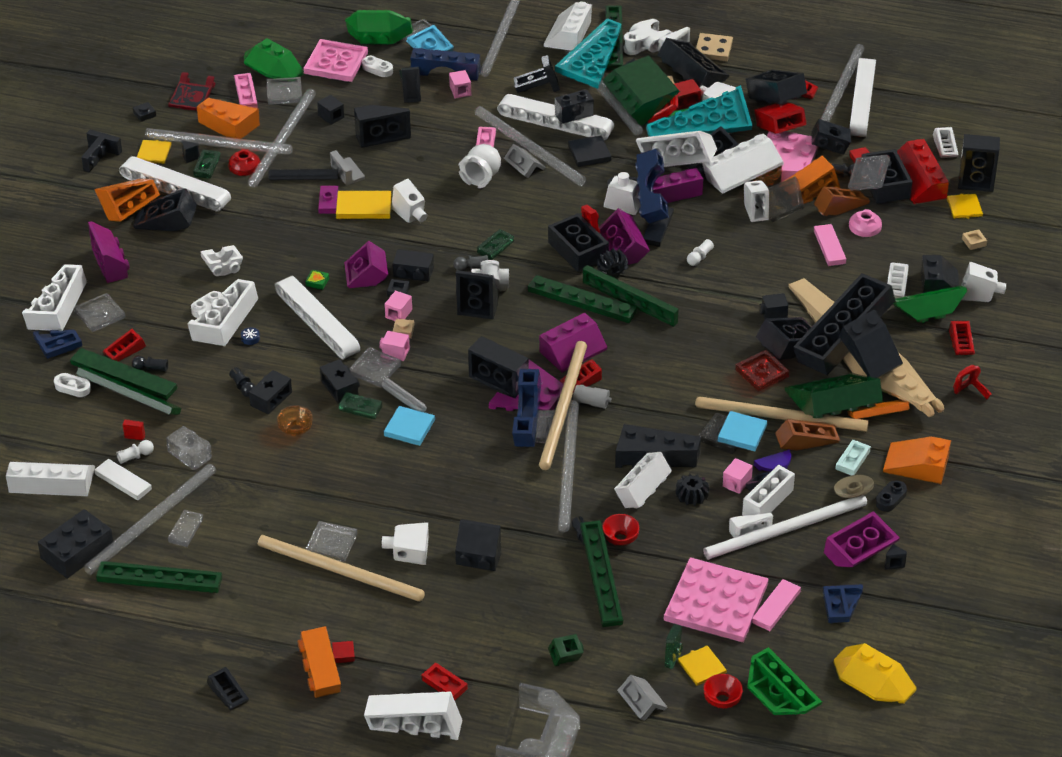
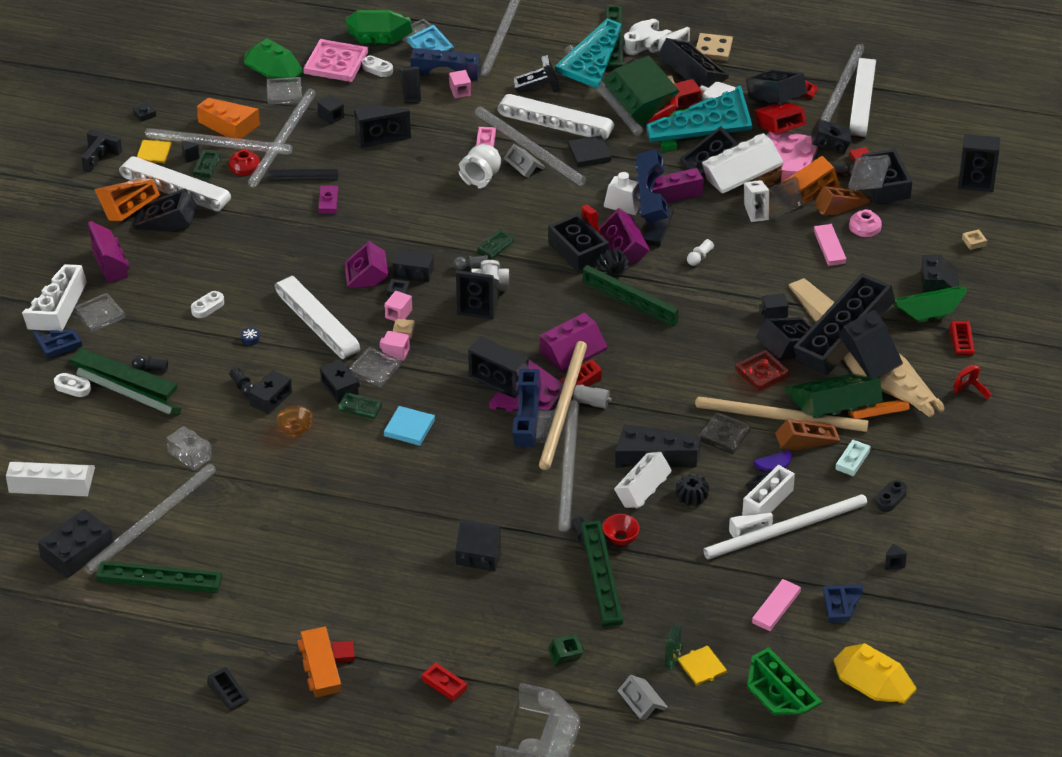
white tile [95,459,152,501] -> none
red slope [103,329,146,361] -> none
white pin [116,440,154,464] -> none
red tile [123,420,145,441] -> none
flag [168,72,216,111] -> none
clear tile [168,510,203,547] -> none
white wedge [187,279,258,346] -> none
white cylinder [201,245,243,276] -> none
bright pink tile [234,73,258,108] -> none
tan piece [258,535,425,602] -> none
tile [305,270,330,290] -> none
clear tile [306,521,357,562] -> none
light grey panel [330,150,365,186] -> none
yellow tile [336,191,391,219] -> none
white wedge [364,692,462,740] -> none
light grey axle [381,378,427,412] -> none
white torso [382,523,429,565] -> none
white torso [391,179,428,223] -> none
dark green plate [528,275,637,323] -> none
white slope [544,2,592,51] -> none
black brick [555,89,594,124] -> none
white slope [636,131,717,167] -> none
bright pink plate [664,557,768,643] -> none
red piece [703,674,743,708] -> none
medium azure tile [718,411,767,451] -> none
bright pink brick [723,458,753,494] -> none
magenta slope [823,511,900,567] -> none
dark tan dish [834,475,874,498] -> none
orange slope [883,437,951,484] -> none
white slope [887,263,909,298] -> none
red slope [897,139,949,204] -> none
white slope [933,127,958,158] -> none
yellow piece [947,194,983,219] -> none
white torso [961,262,1006,302] -> none

